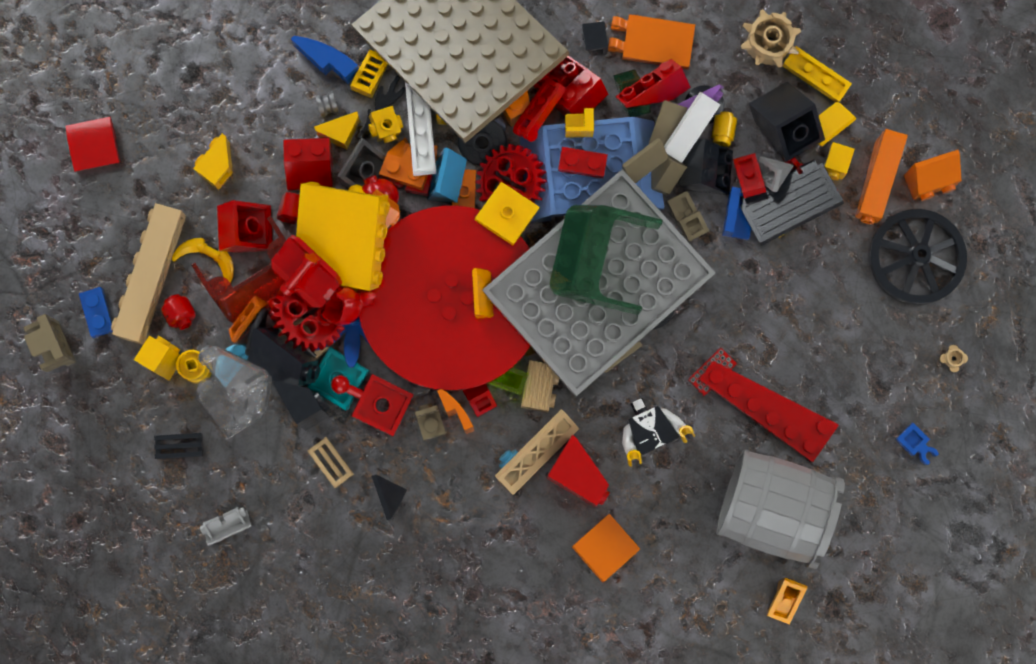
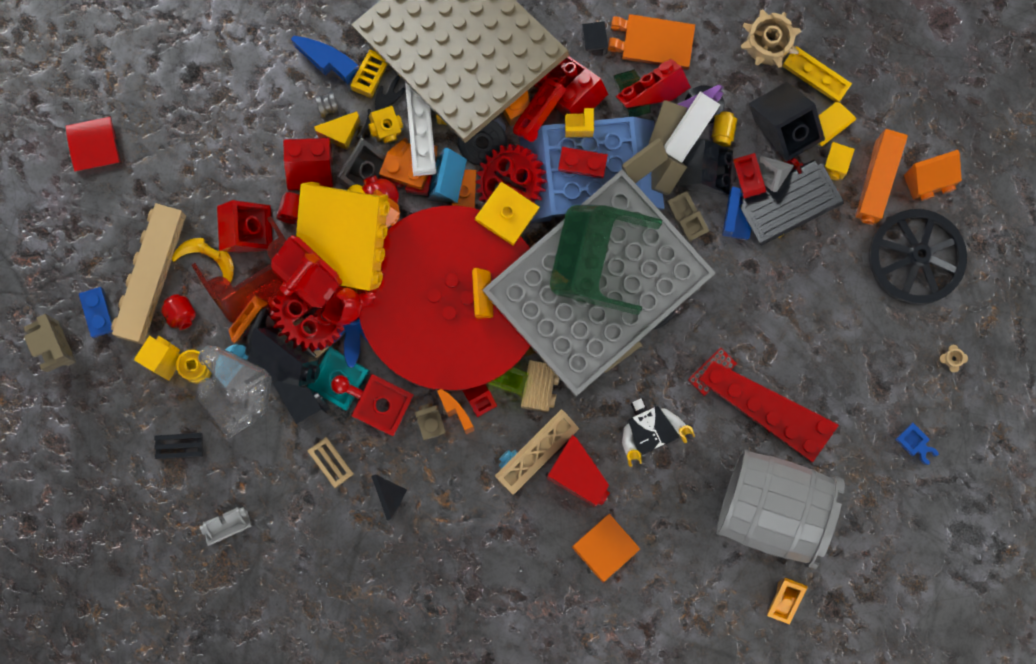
yellow slope [193,133,233,190] -> none

